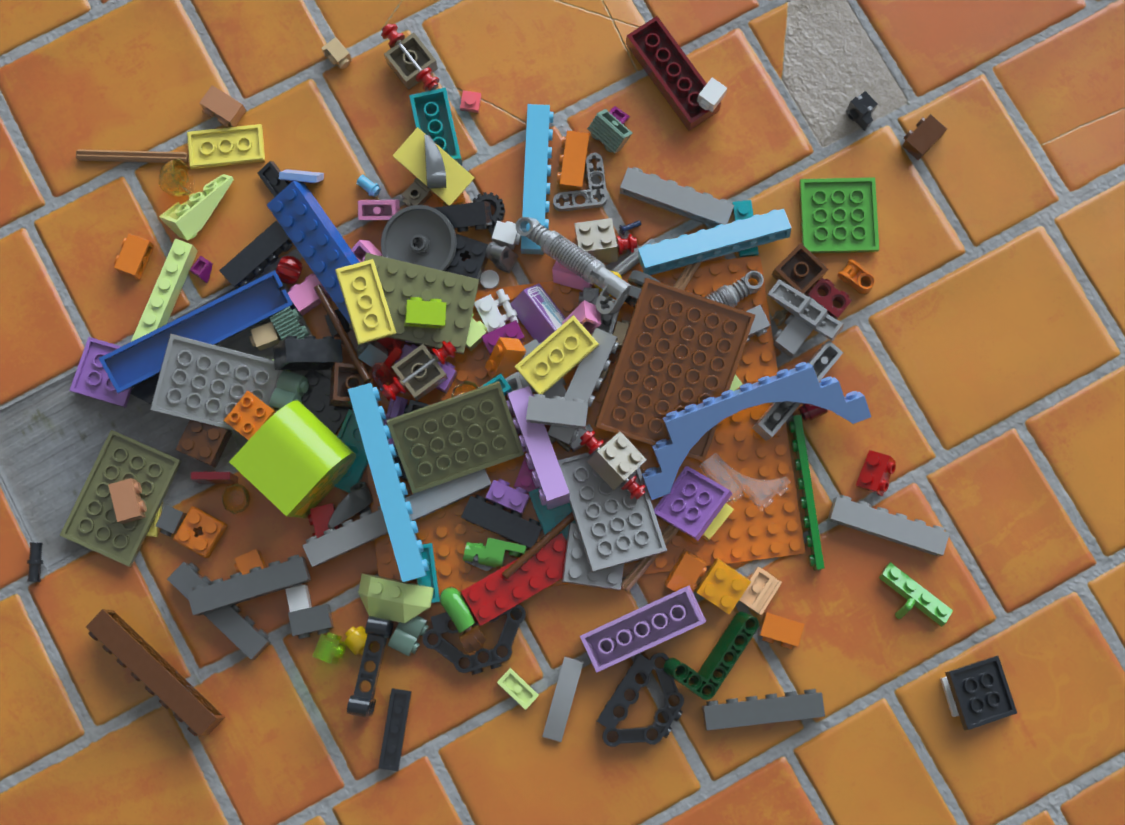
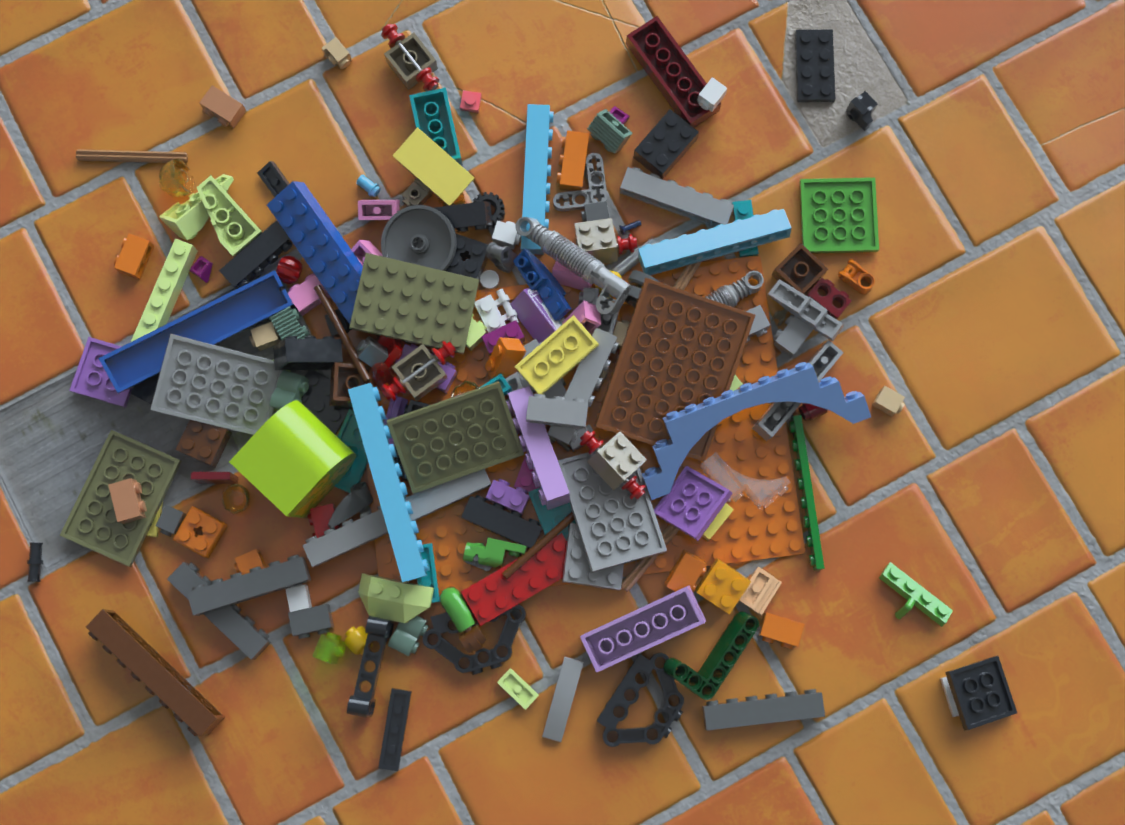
light yellow tile [187,124,265,169] -> none
orange plate [223,390,276,440] -> none
light blue tile [279,169,324,183] -> none
light yellow tile [335,259,396,345] -> none
lime brick [404,297,446,329] -> none
dark grey piece [424,135,446,189] -> none
light grey brick [827,495,950,557] -> none
red bracket [856,450,896,496] -> none
reddish brown brick [902,114,947,160] -> none
none -> yellowish green wedge [196,175,262,256]
none -> blue slope [513,249,571,321]
none -> dark grey brick [581,201,609,222]
none -> black brick [633,109,699,179]
none -> black plate [795,29,835,102]
none -> tan brick [872,386,905,416]

